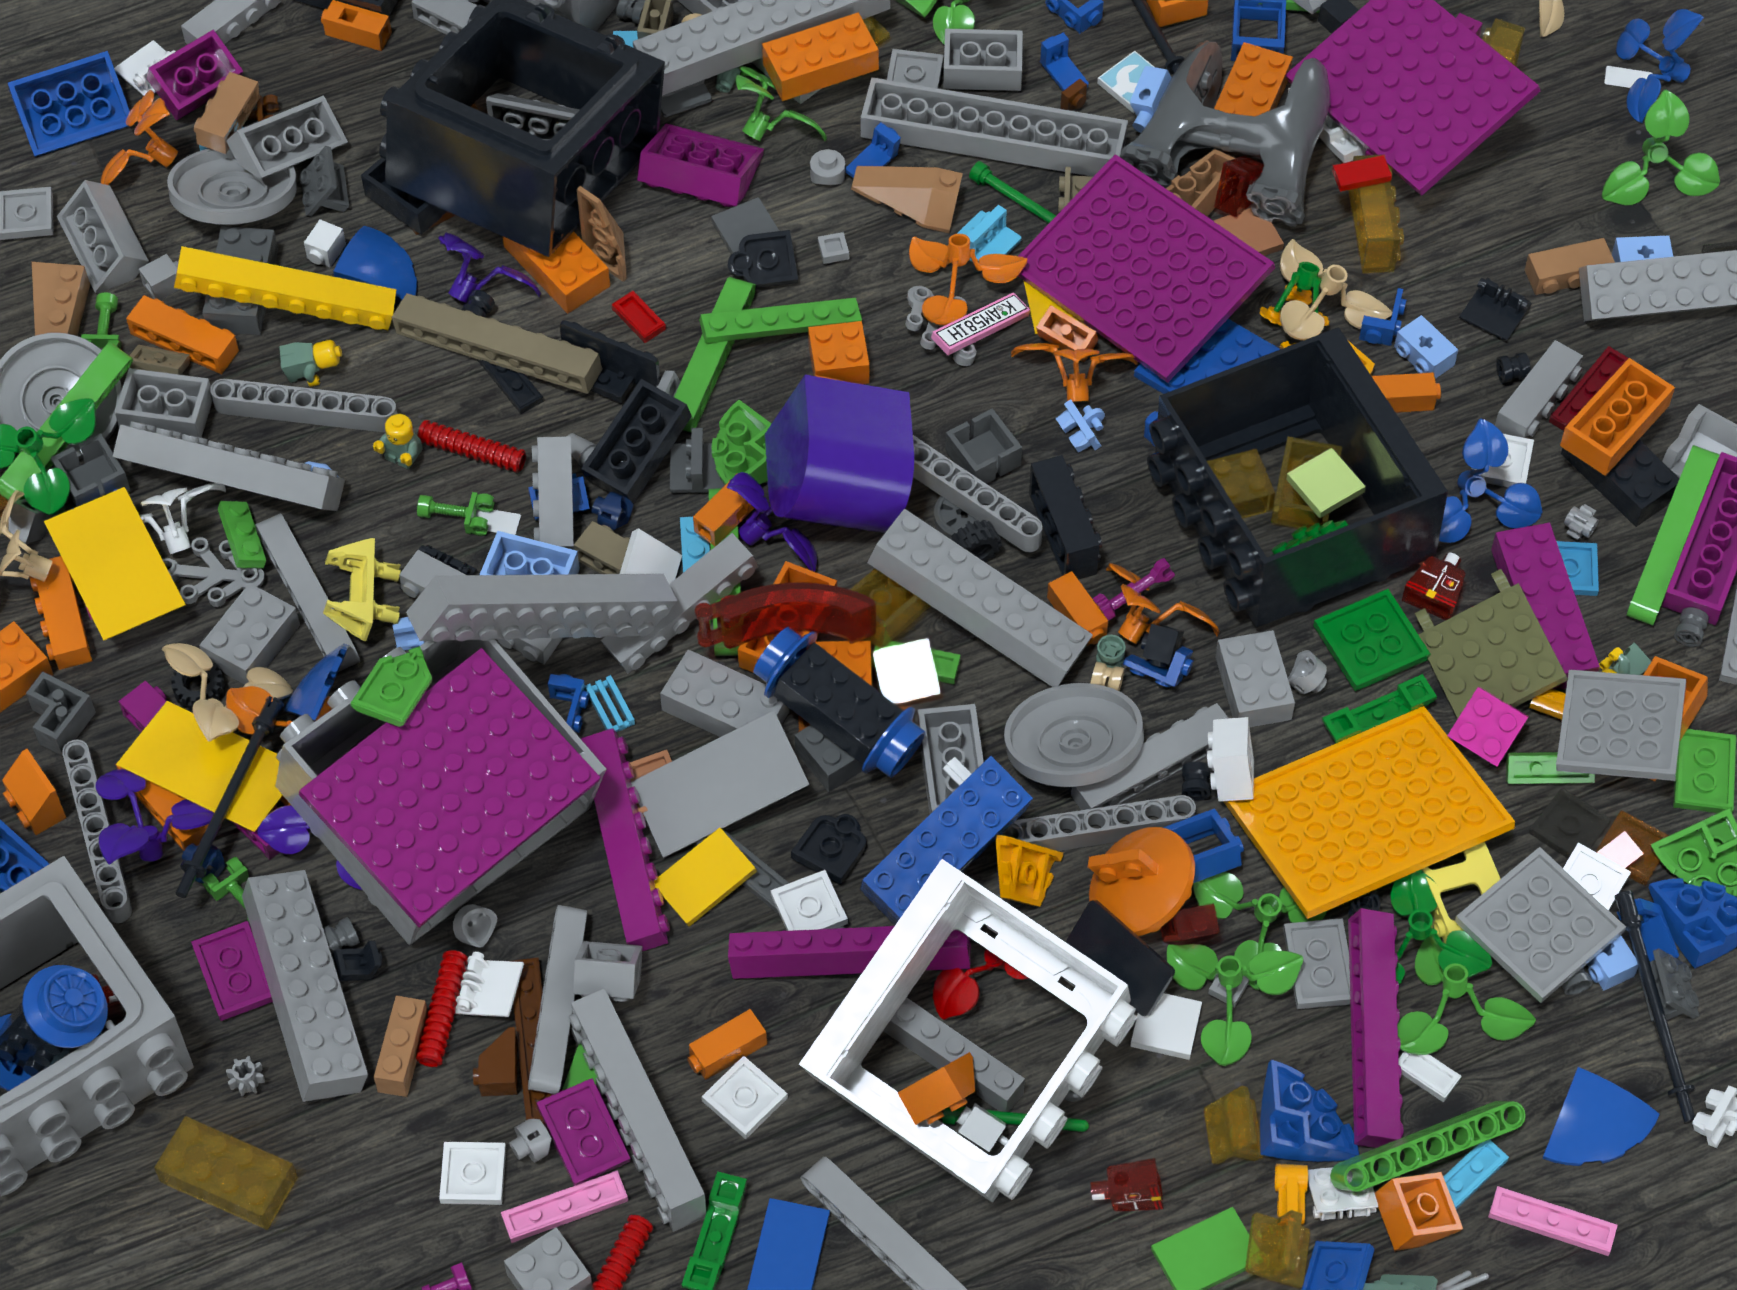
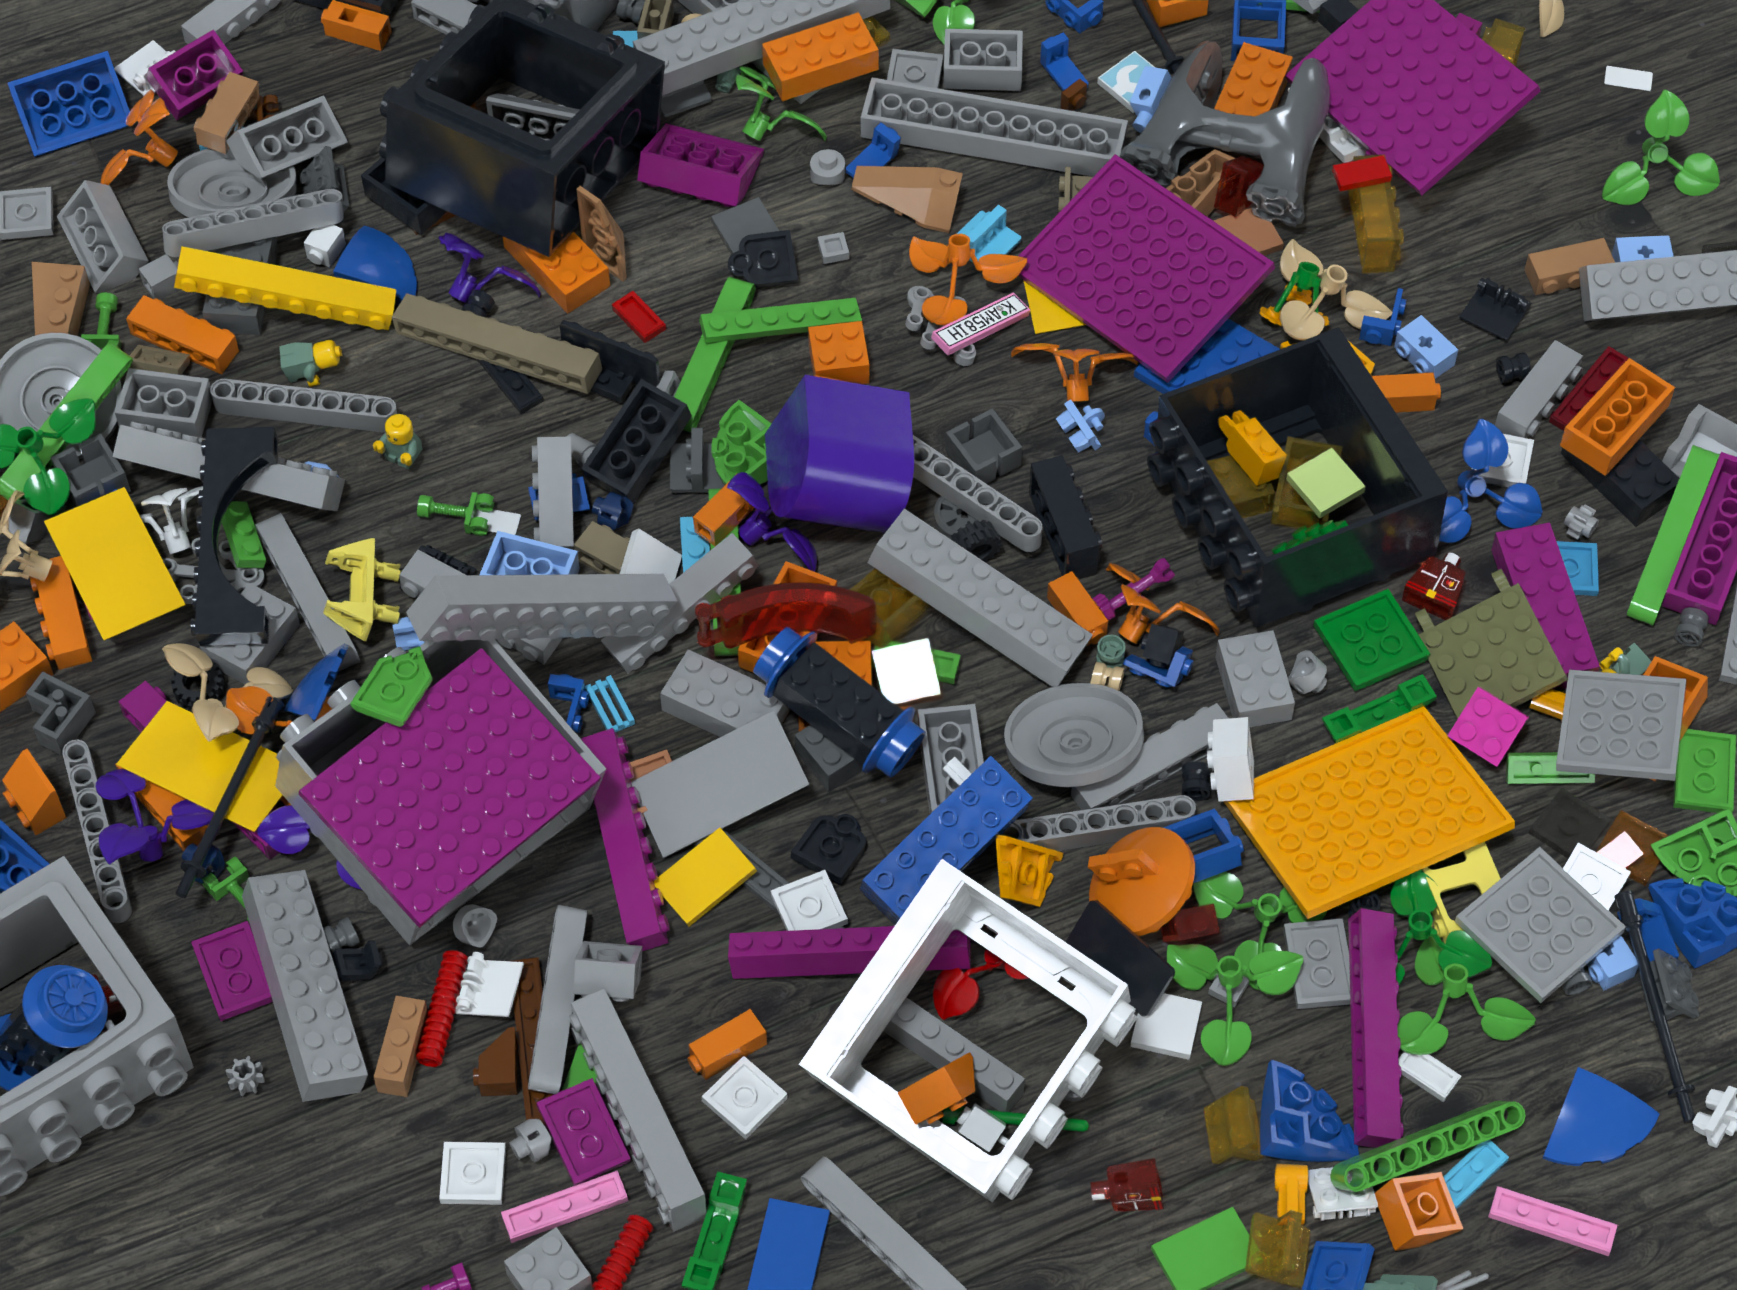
clear yellow brick [154,1116,298,1230] -> none
red piece [417,420,526,473] -> none
green piece [969,161,1056,223] -> none
orange brick [1036,305,1099,362] -> none
blue plant [1616,9,1704,123] -> none
none -> light grey beam [162,189,344,257]
none -> black arch [191,427,279,646]
none -> light orange hinge [1218,410,1287,486]

